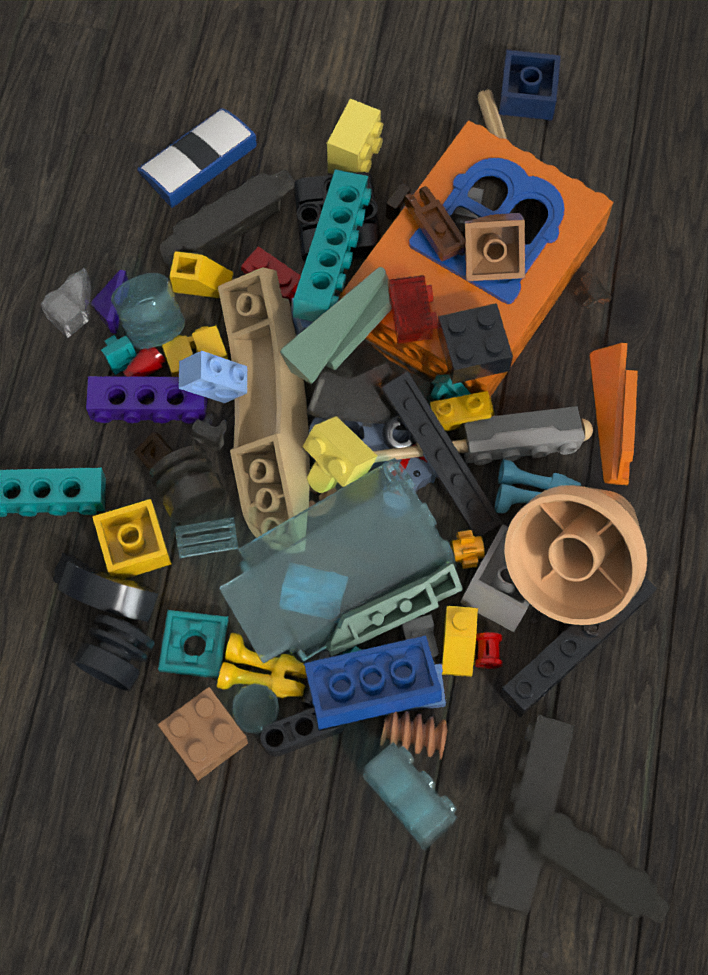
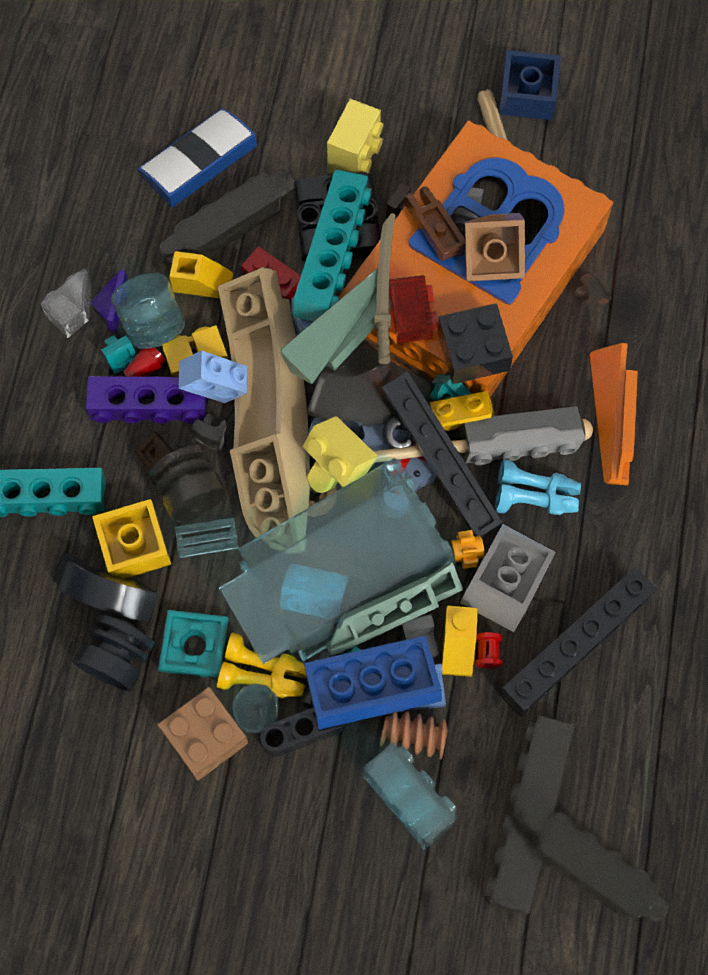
light nougat cone [505,485,647,625] -> none
none -> dark tan sword [374,213,395,364]

